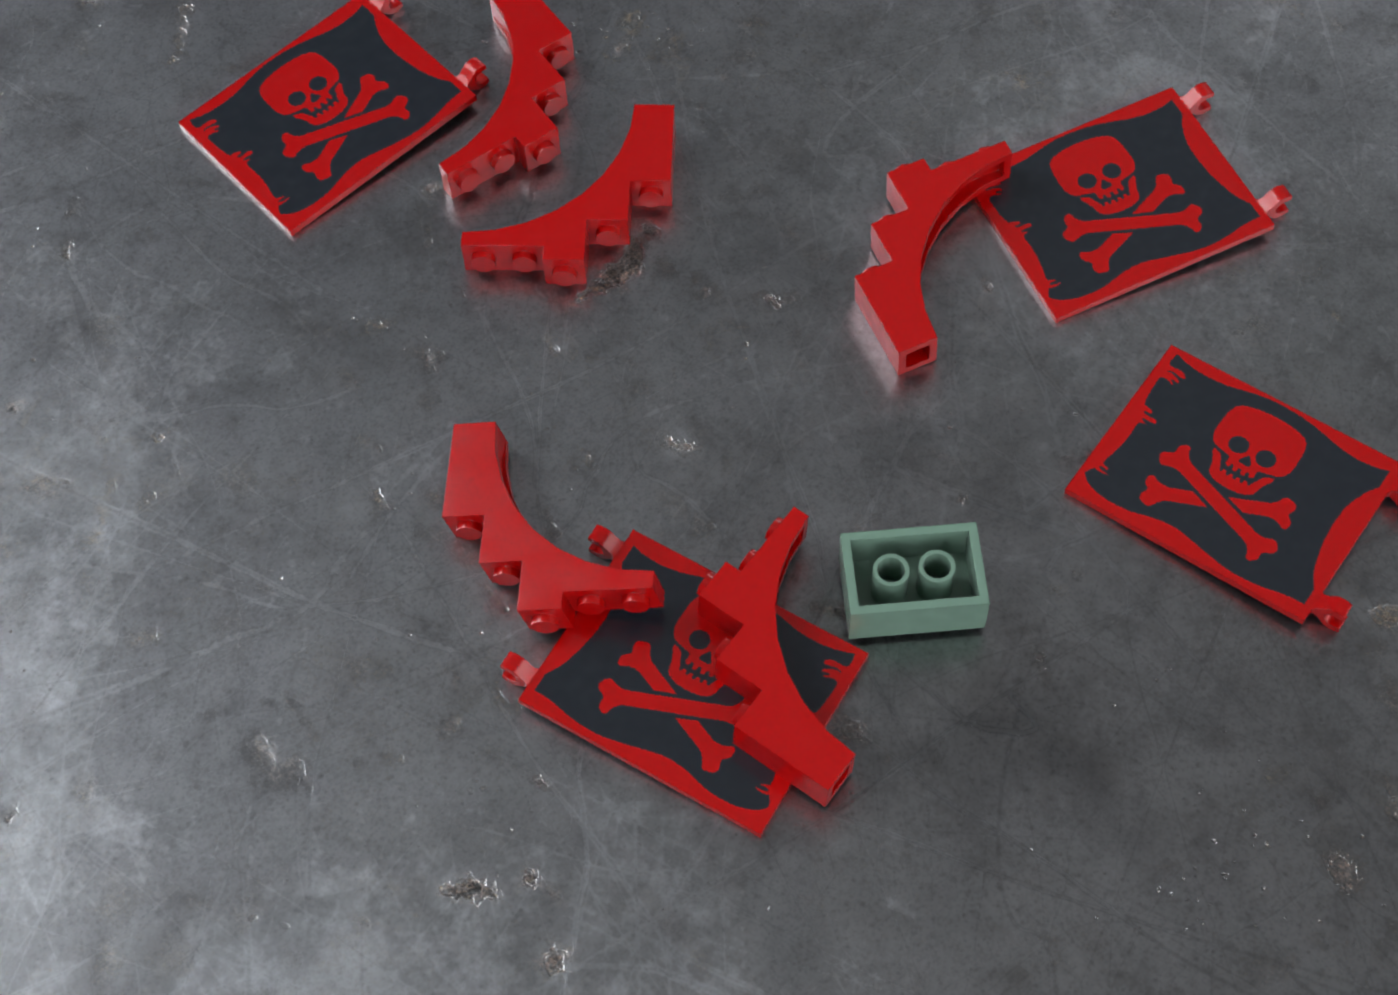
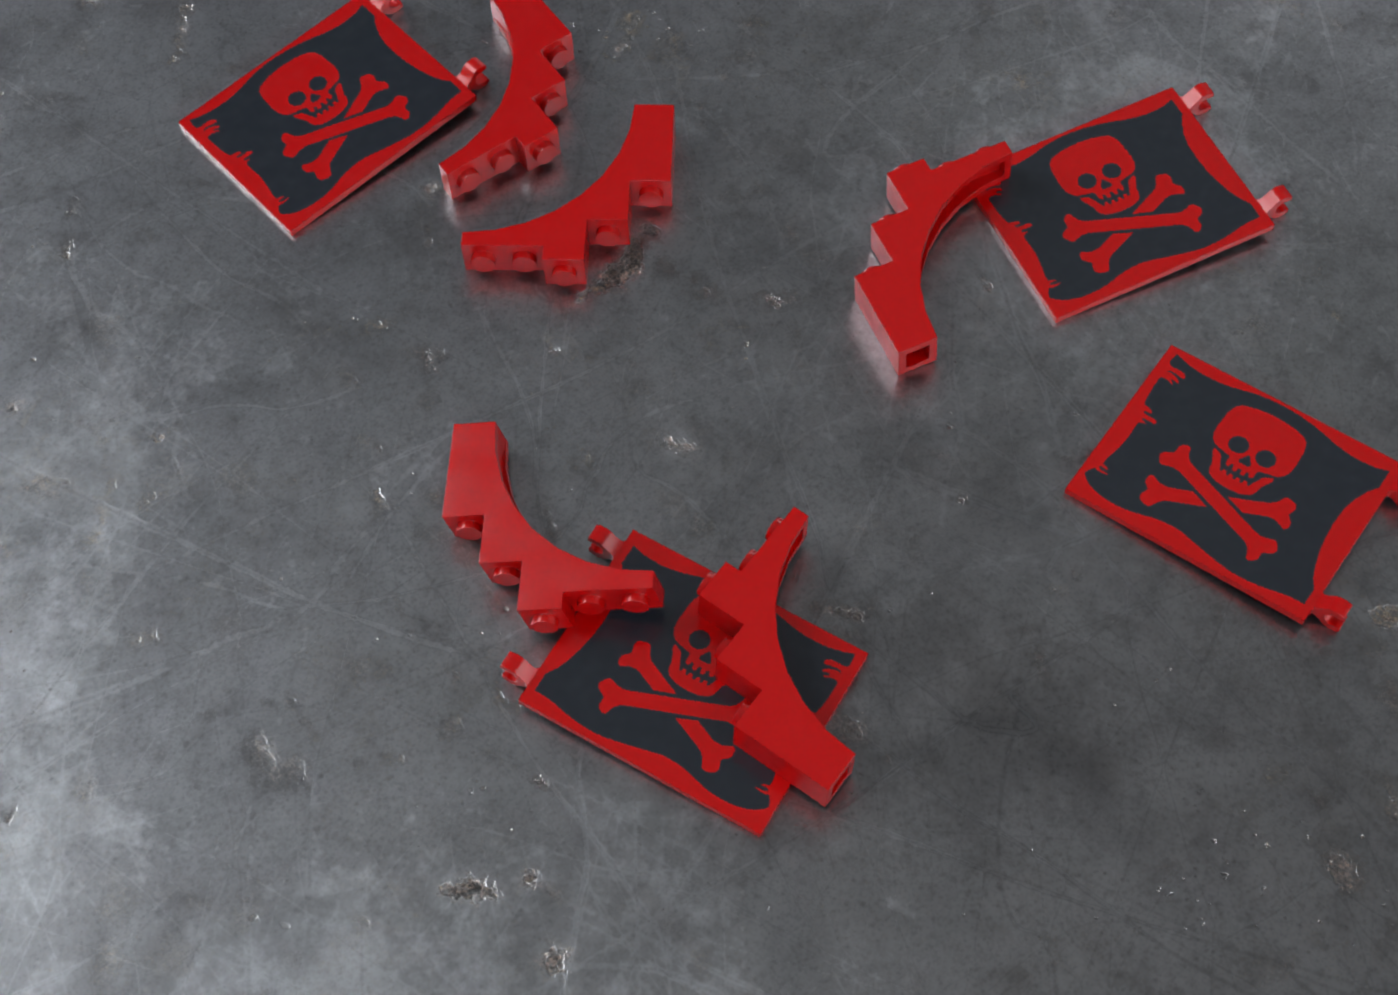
sand green brick [838,522,990,639] -> none

